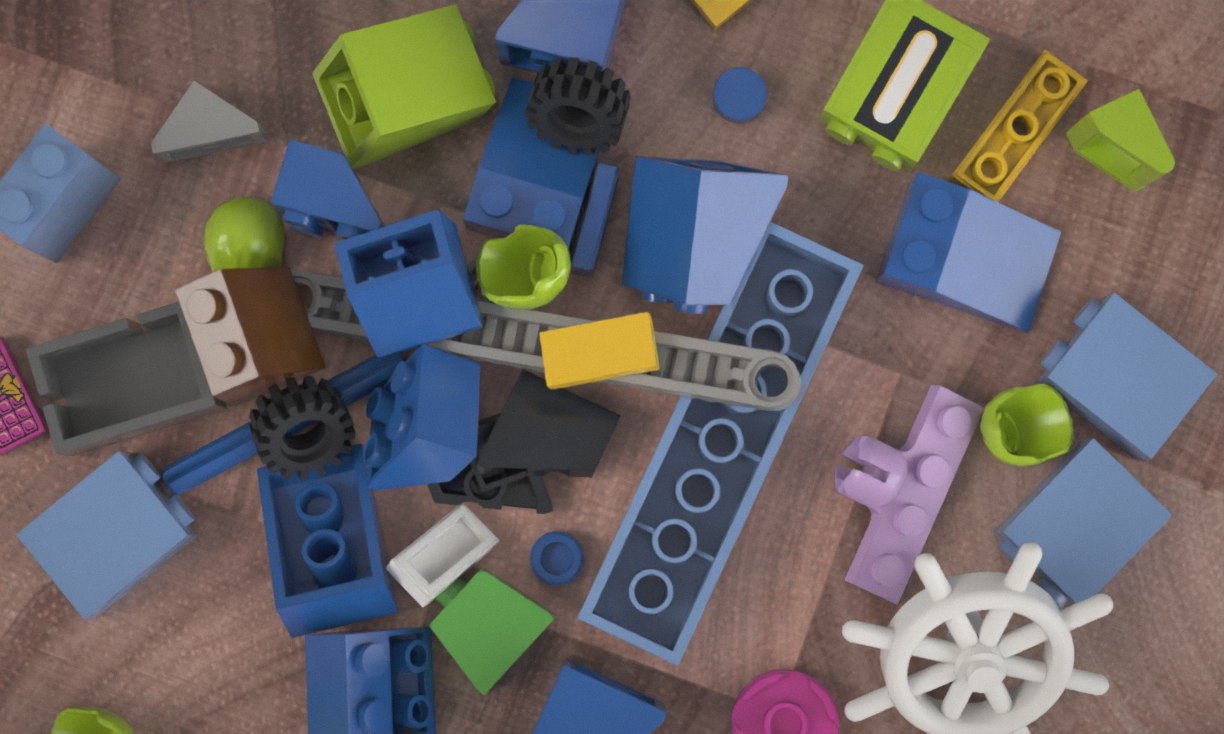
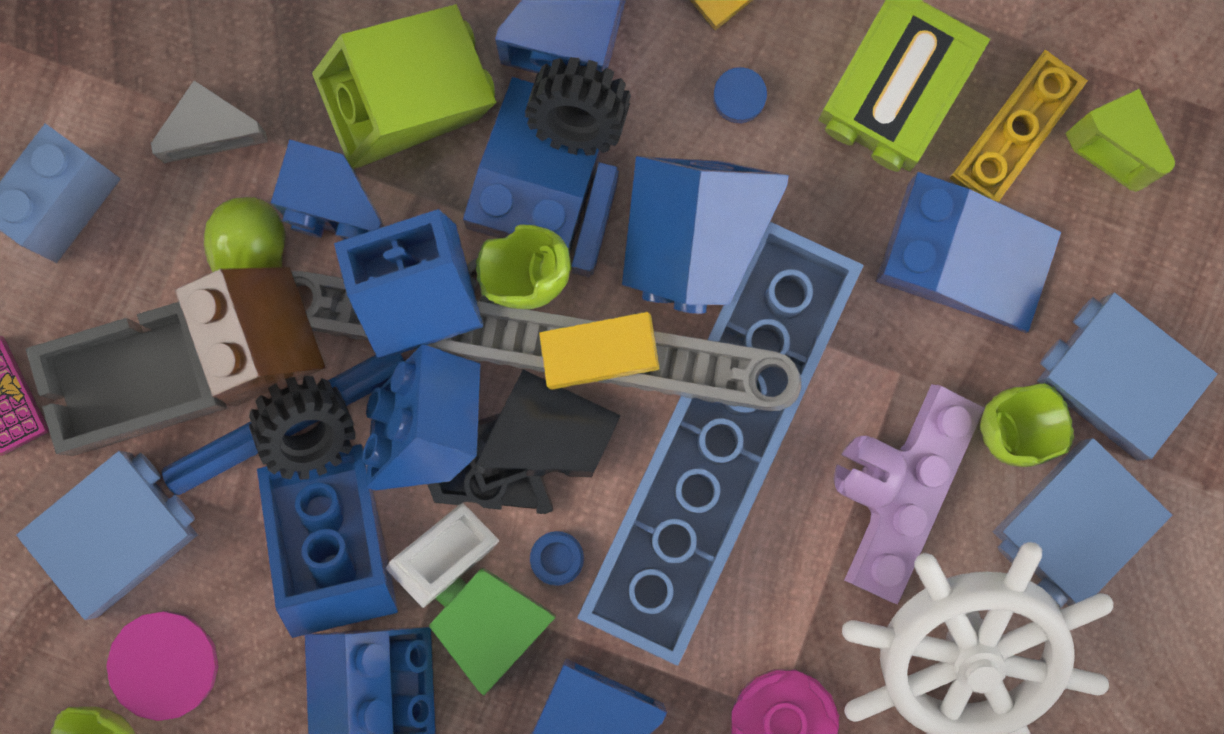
none -> dark pink tile [106,611,219,721]

